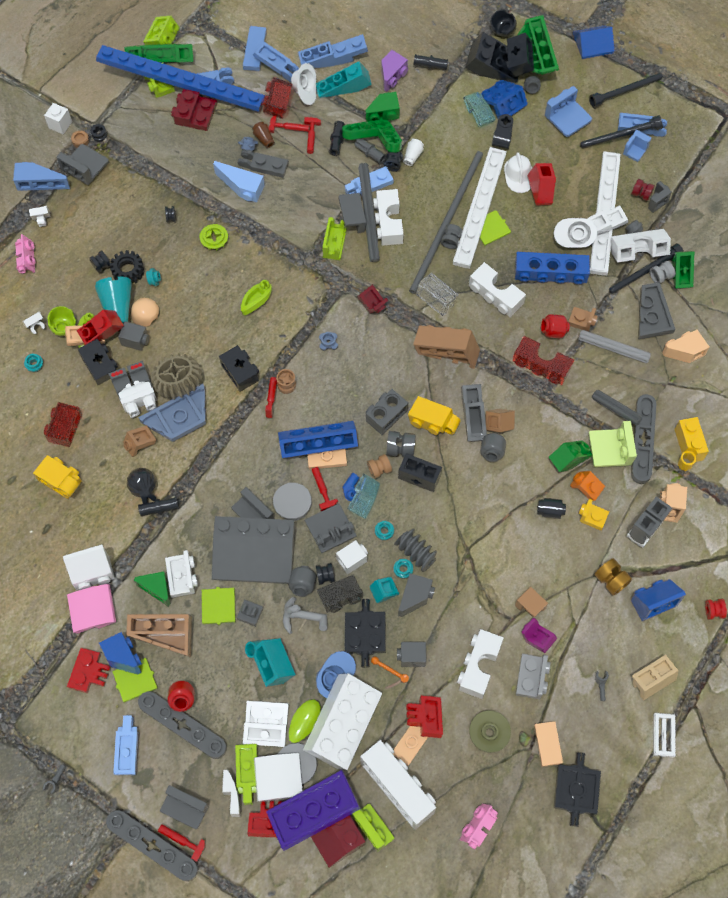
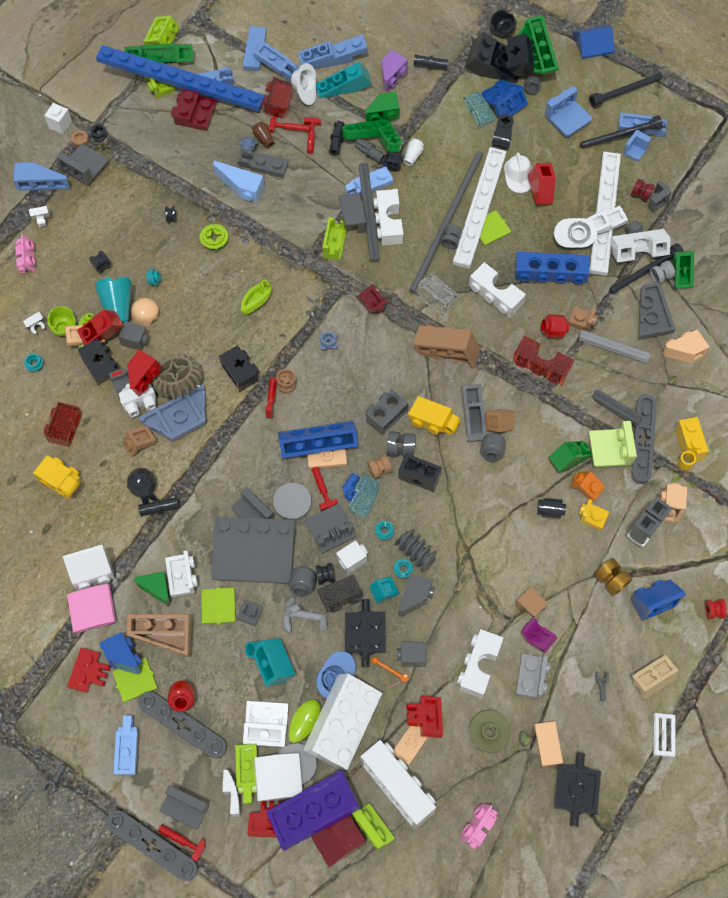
black tyre [110,250,144,284] -> none
none -> red slope [127,349,162,397]

